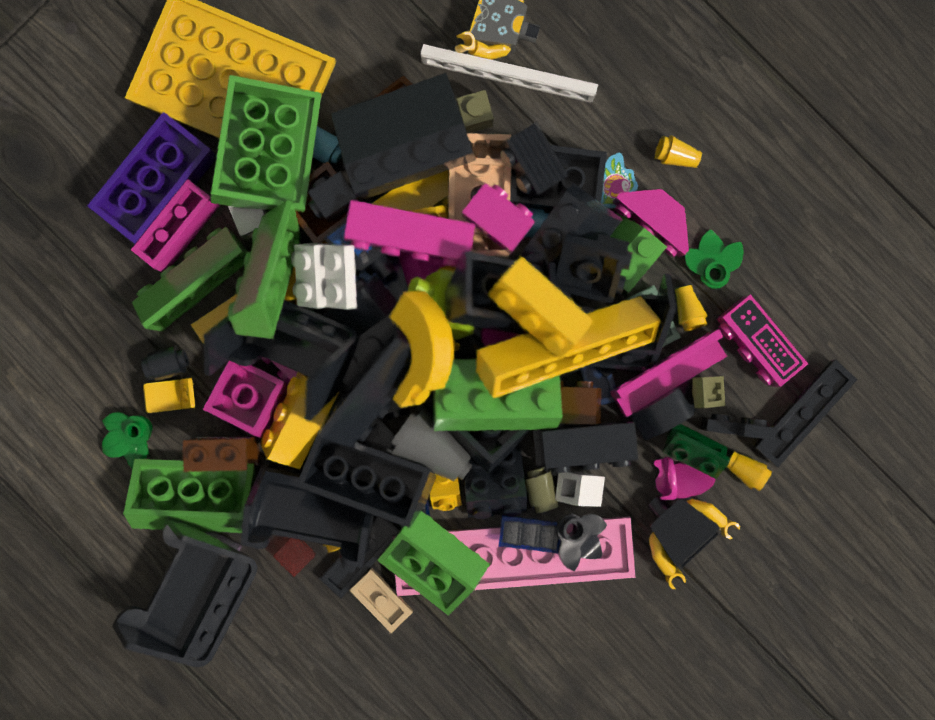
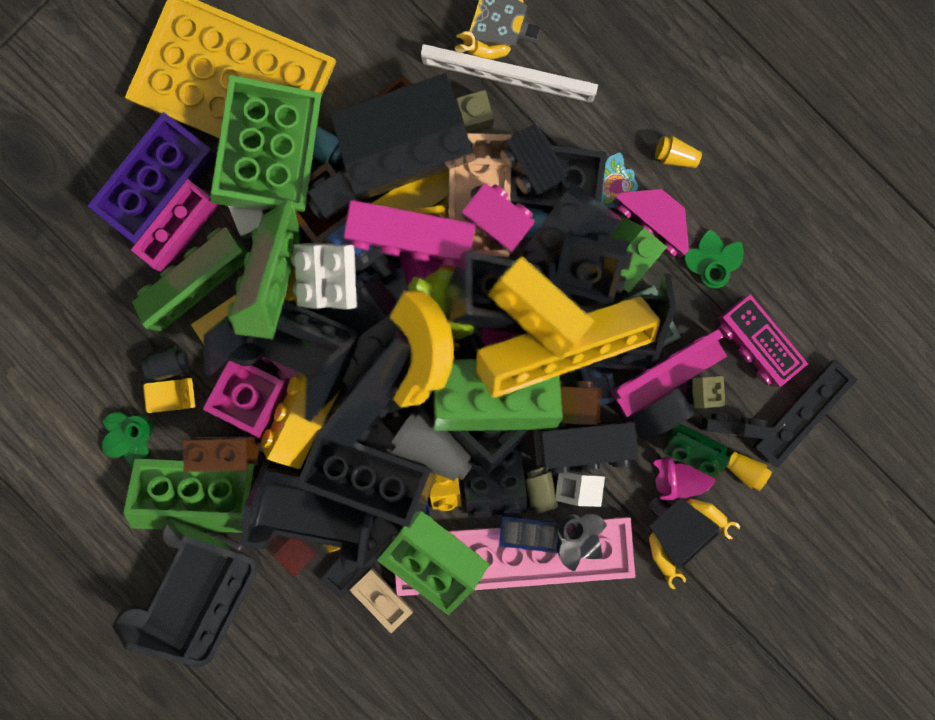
yellow cone [675,285,708,331] -> none

